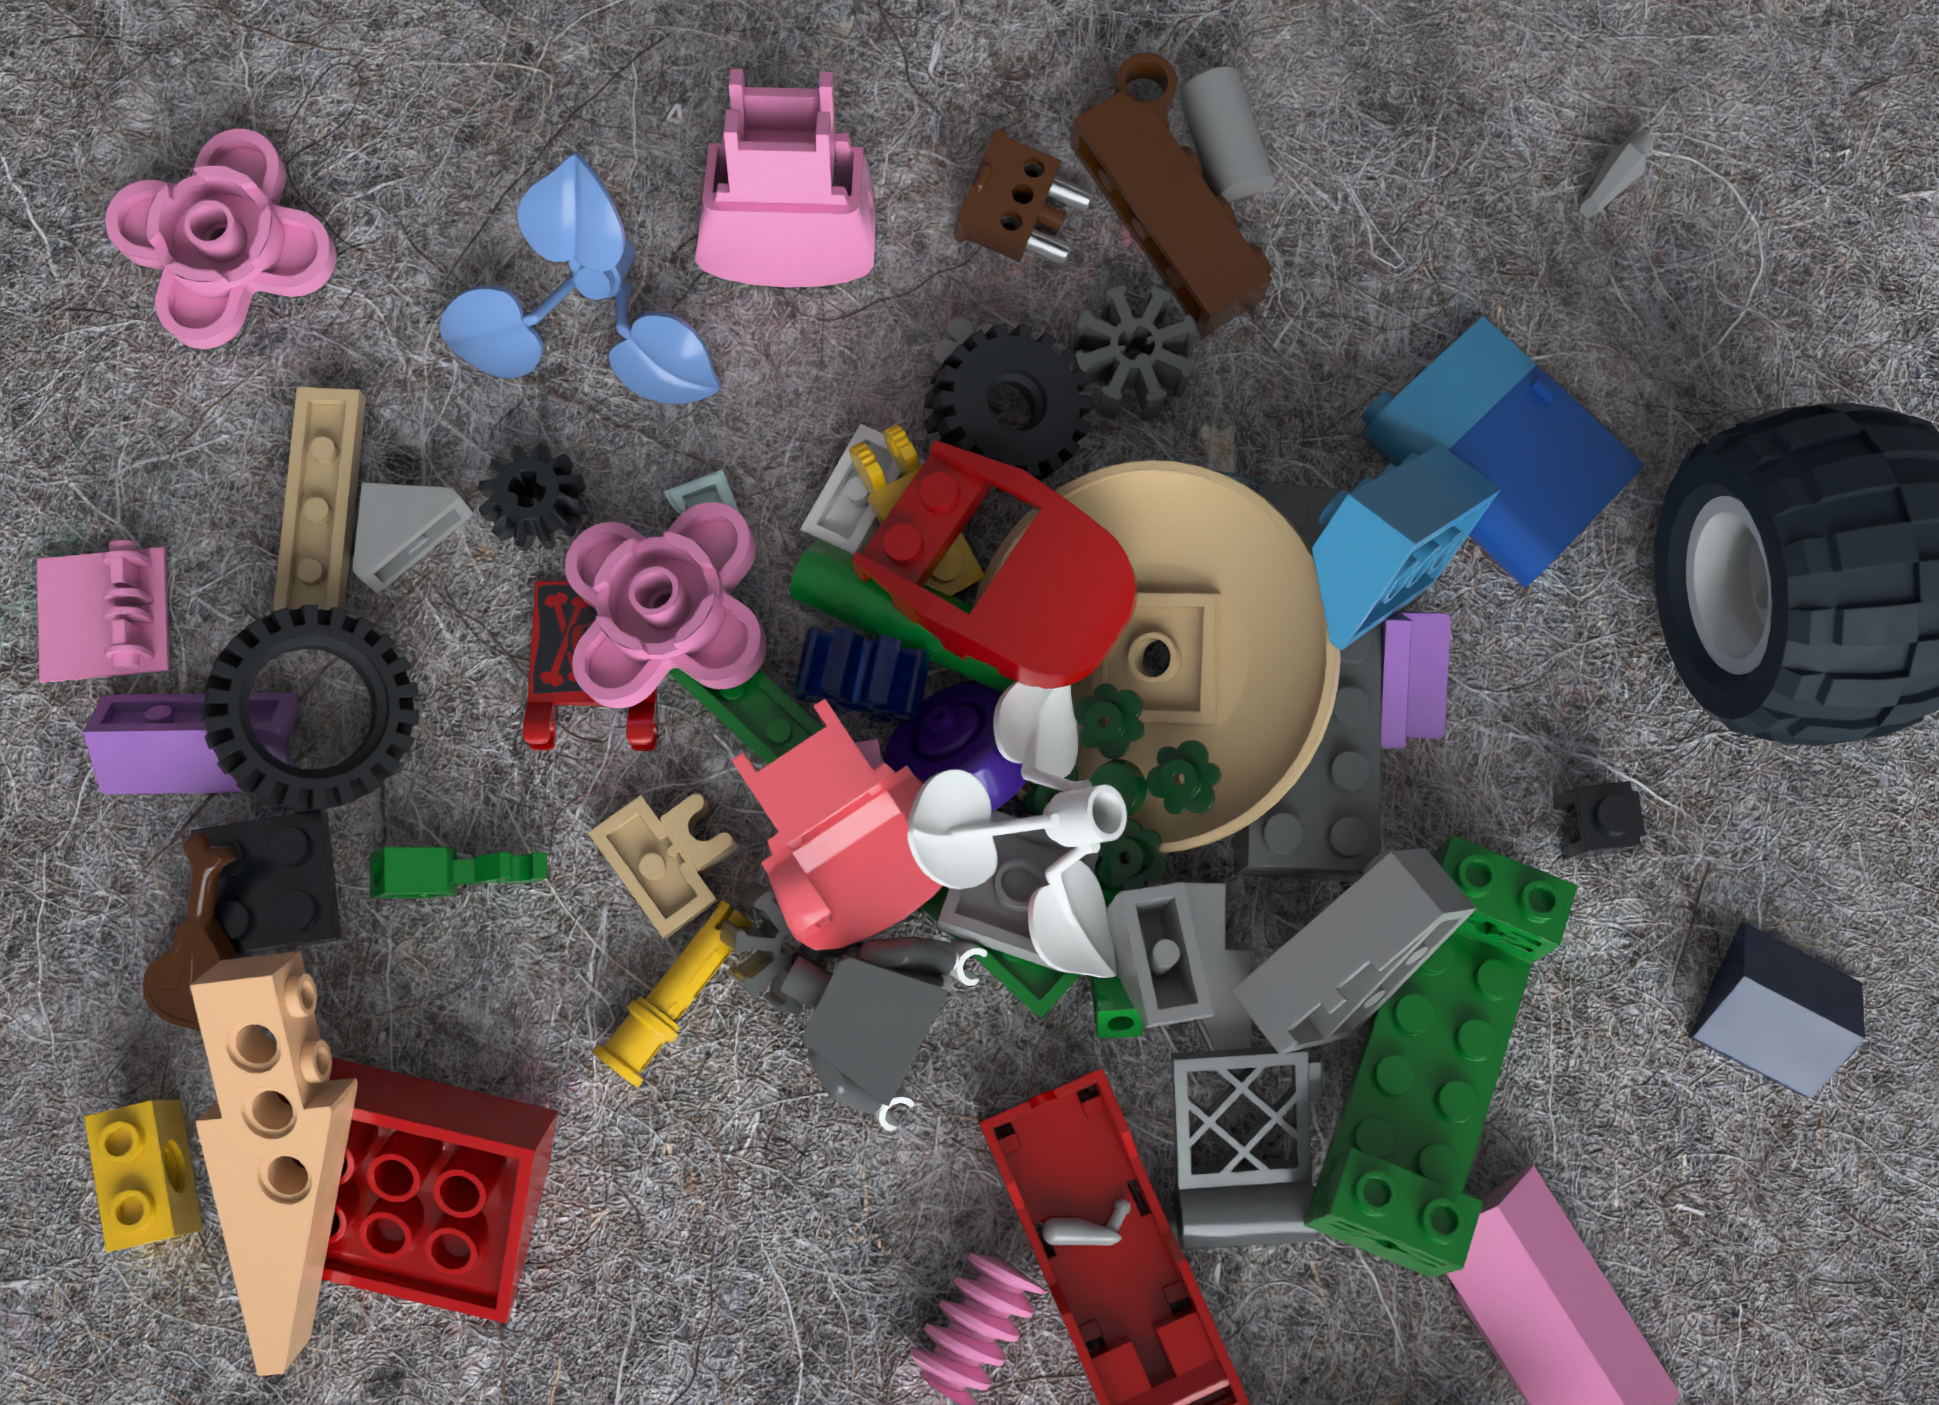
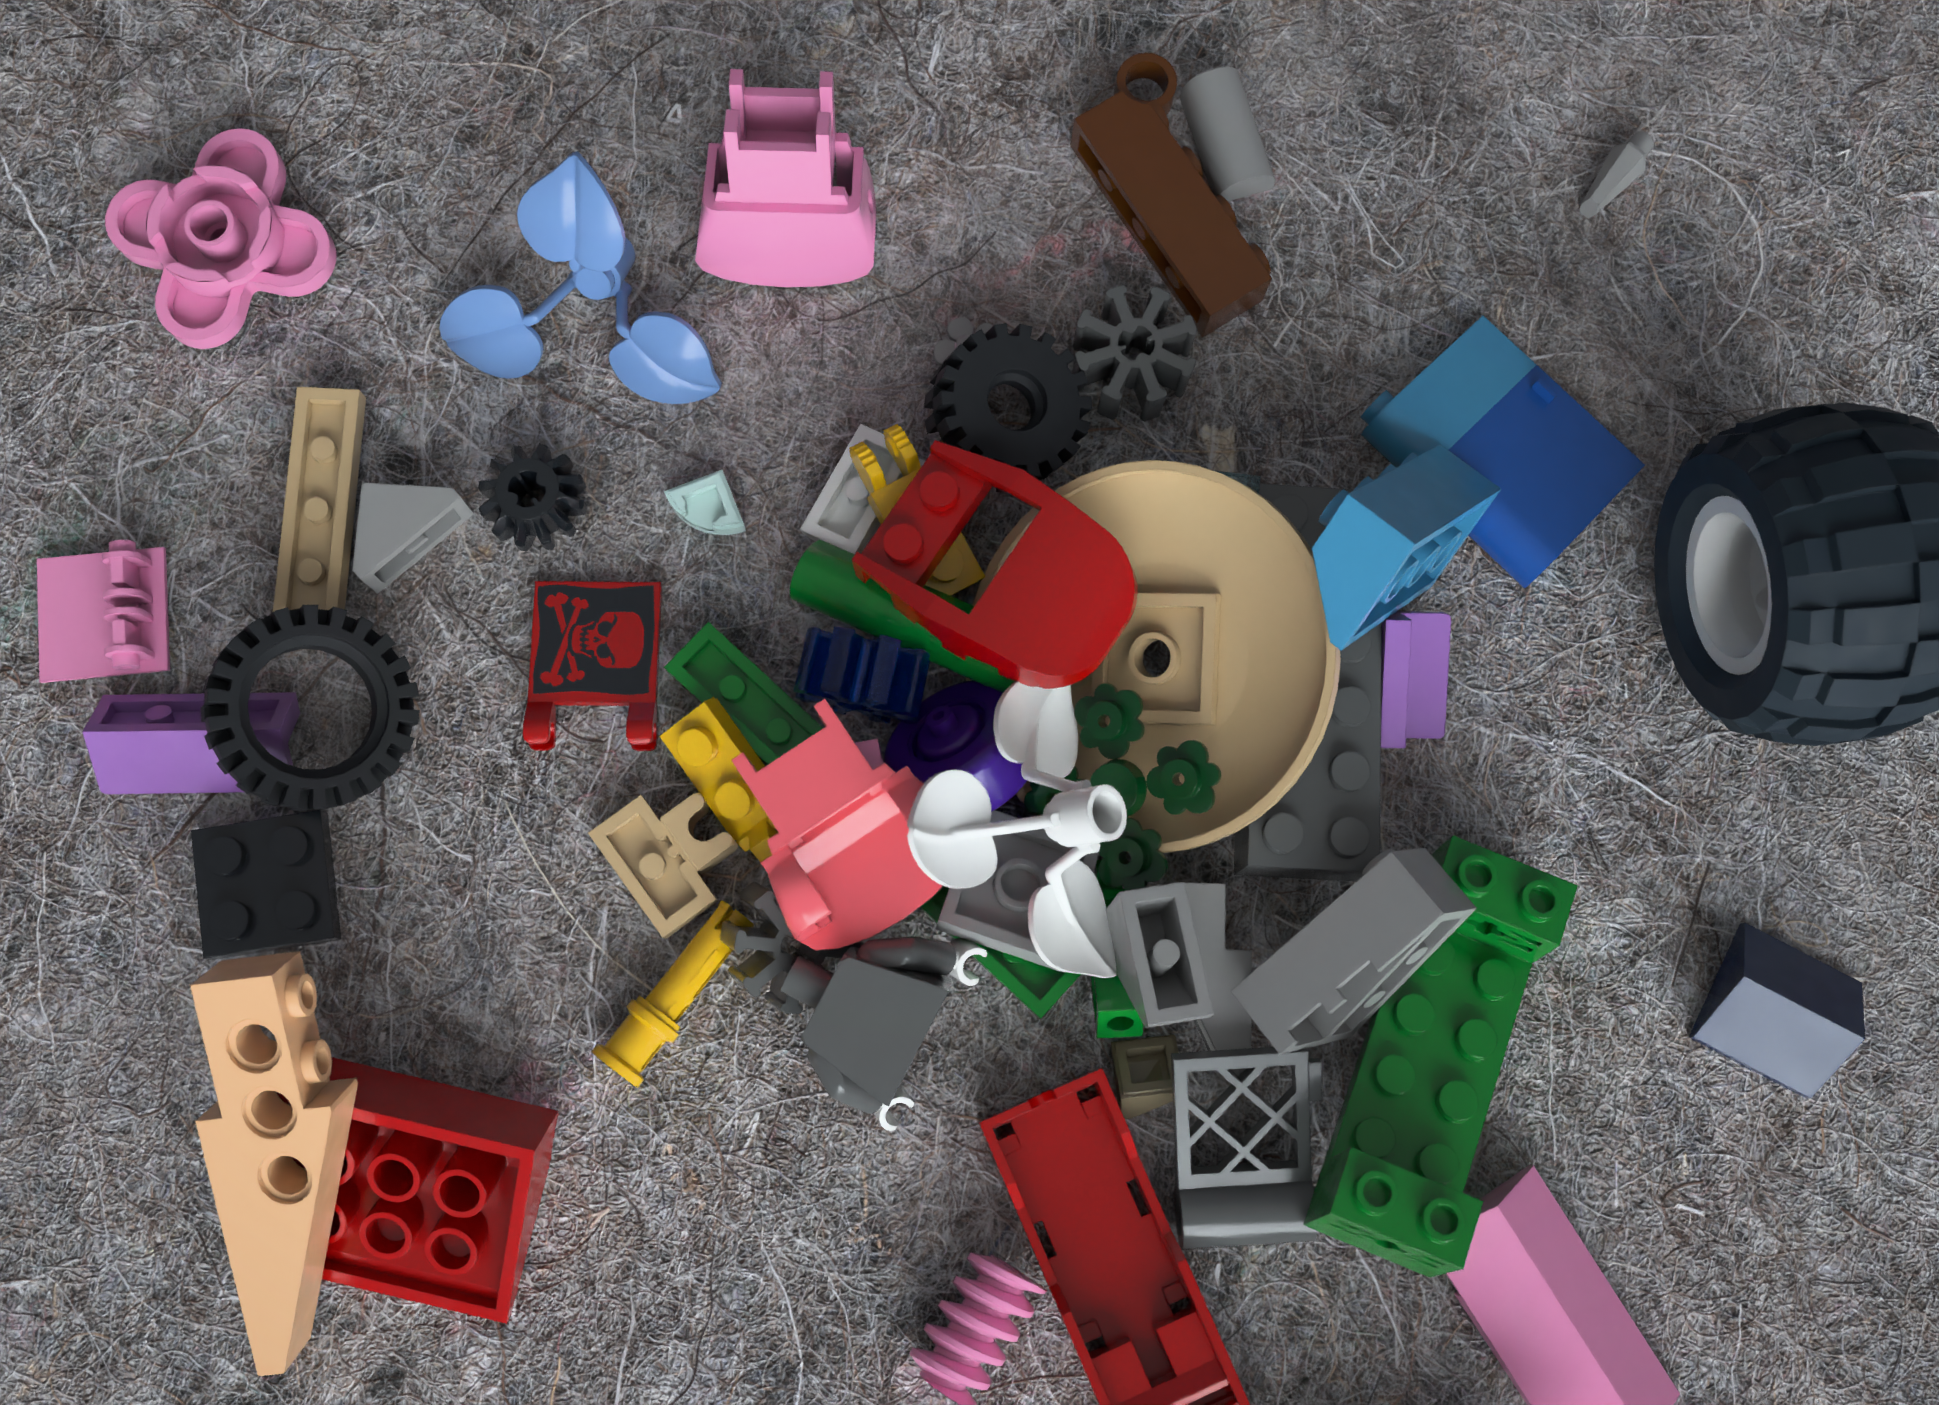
yellow brick [84,1099,203,1253] -> none
reddish brown piece [143,831,238,1030] -> none
green piece [370,847,547,899] -> none
bright pink plant [565,502,767,708] -> none
reddish brown piece [953,129,1093,264] -> none
light grey piece [1042,1198,1131,1246] -> none
black window [1553,781,1646,860] -> none
none -> yellow hinge [659,697,779,863]
none -> dark tan slope [1111,1035,1179,1119]

